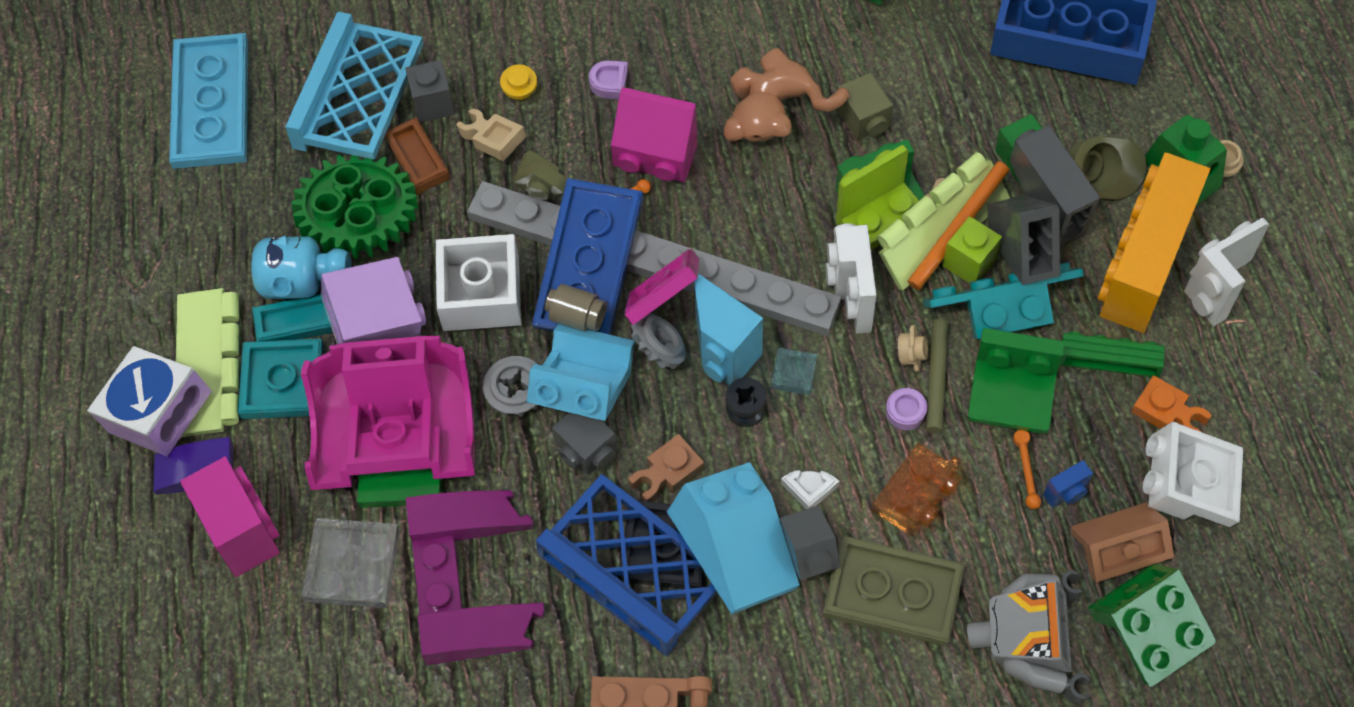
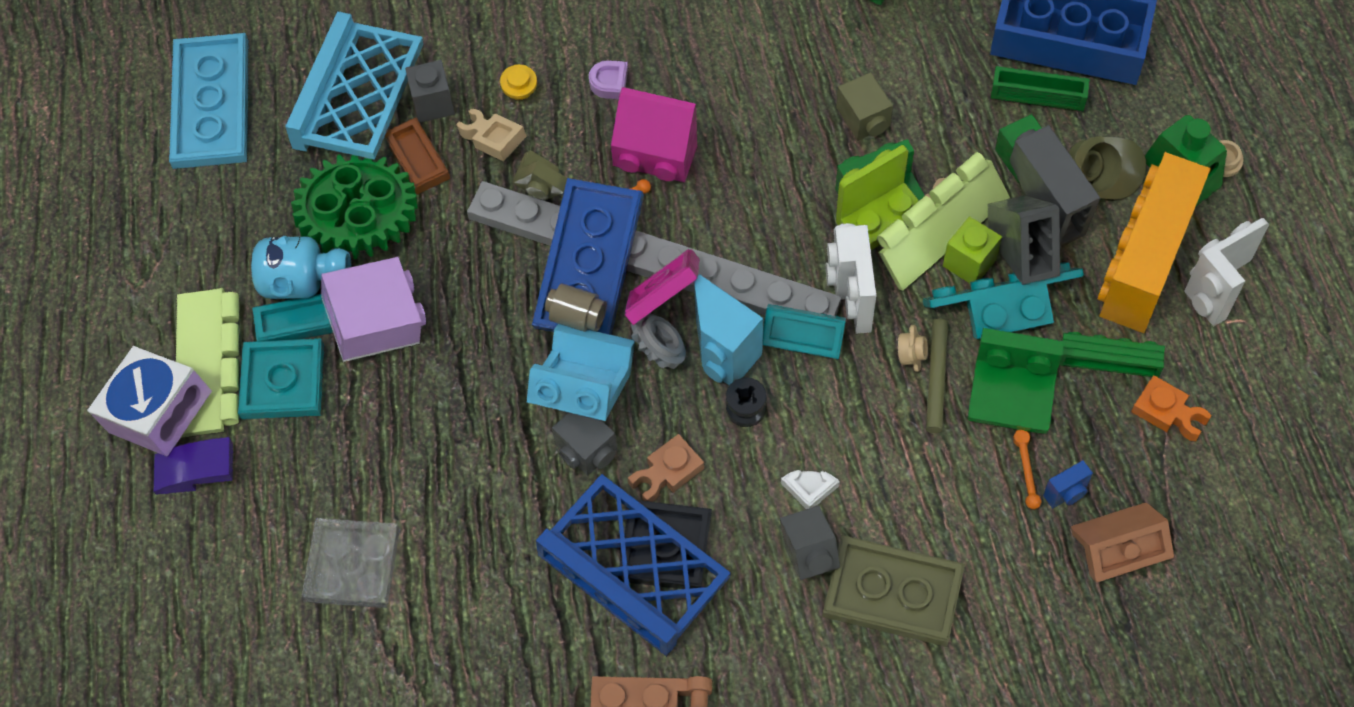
dark pink brick [180,456,280,578] -> none
dark pink piece [301,336,475,490] -> none
green tile [357,468,442,508] -> none
magenta wedge [406,490,545,666] -> none
white brick [436,234,521,331] -> none
light grey gear [483,356,539,417] -> none
medium azure slope [667,462,800,614] -> none
nougat animal [723,48,850,142] -> none
clear light blue tile [771,348,817,395] -> none
clear orange bracket [871,443,962,537] -> none
lavender tile [886,388,927,430] -> none
orange bar [907,161,1010,290] -> none
light grey torso [967,570,1091,703] -> none
bracket [1087,564,1216,687] -> none
white plate [1142,422,1243,527] -> none
none -> teal tile [763,304,846,359]
none -> green piece [991,66,1090,111]

